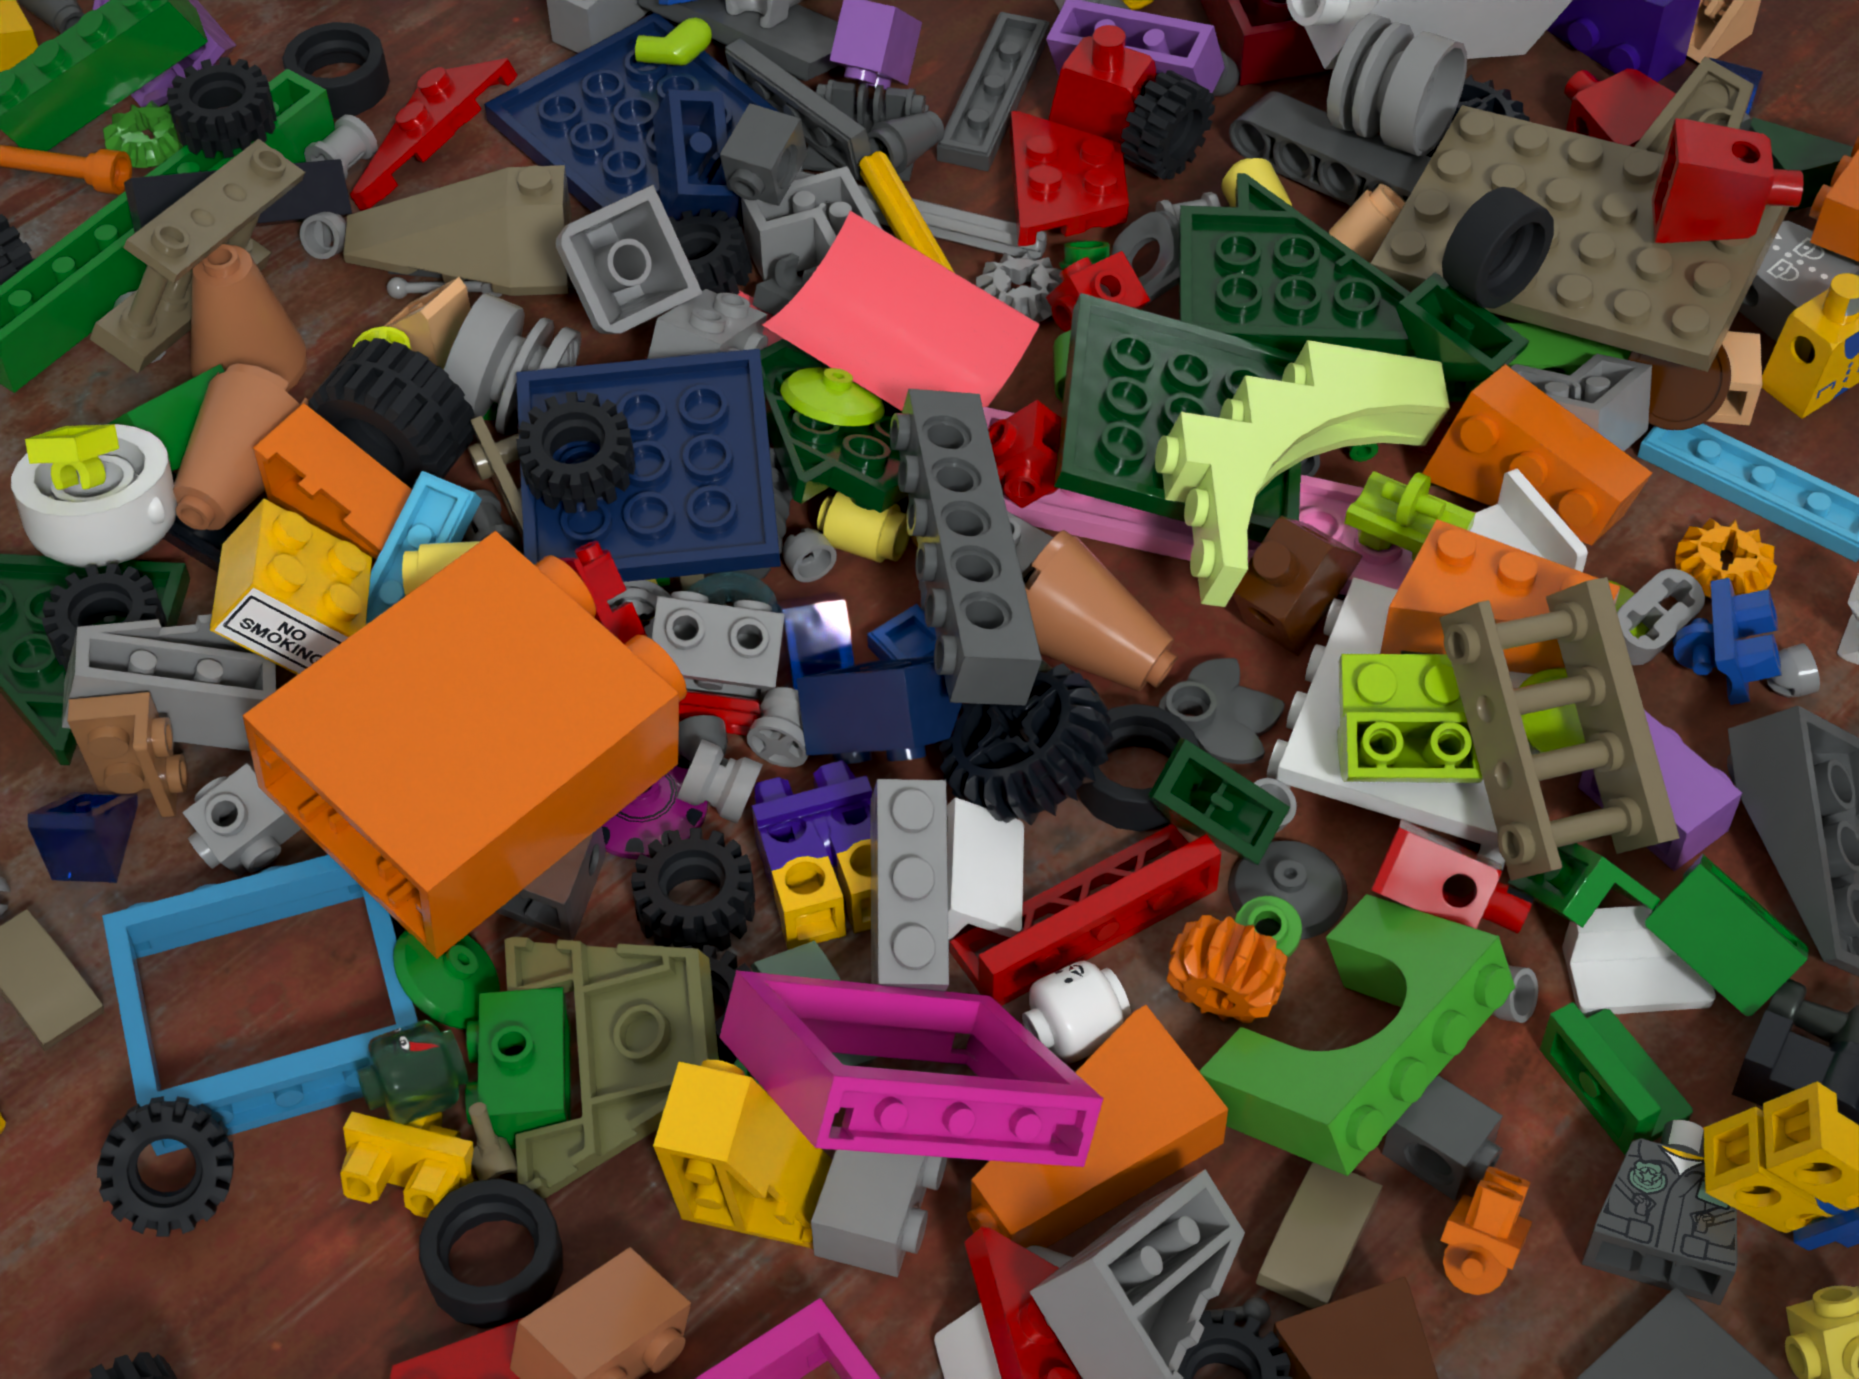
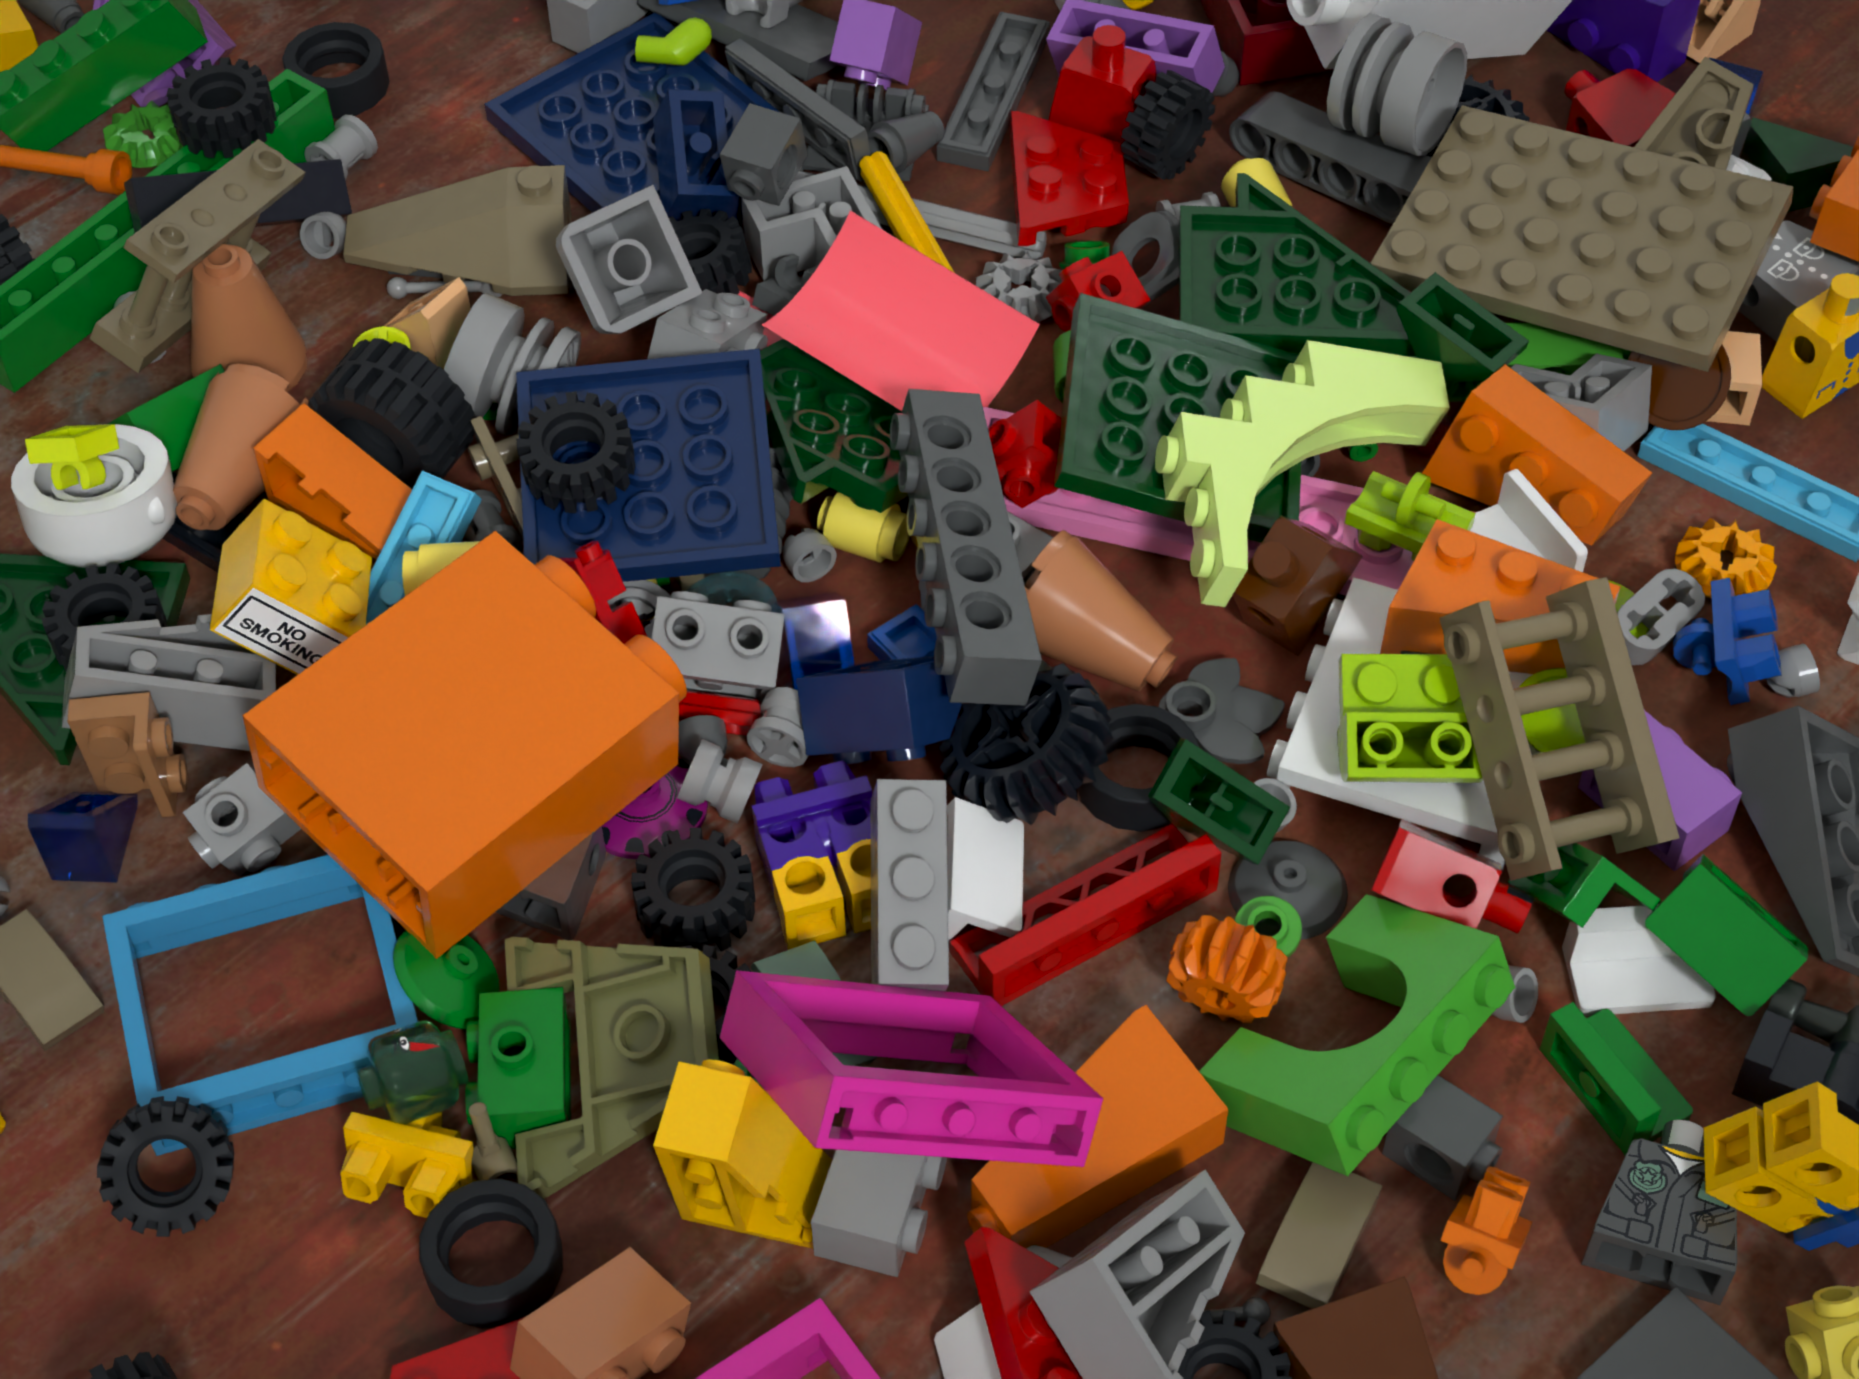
red wing [350,58,518,211] -> none
lime piece [780,367,885,426] -> none
white head [1022,961,1131,1064] -> none
light nougat brick [1329,184,1406,263] -> none
black tyre [1442,187,1554,309] -> none
red torso [1652,118,1803,243] -> none

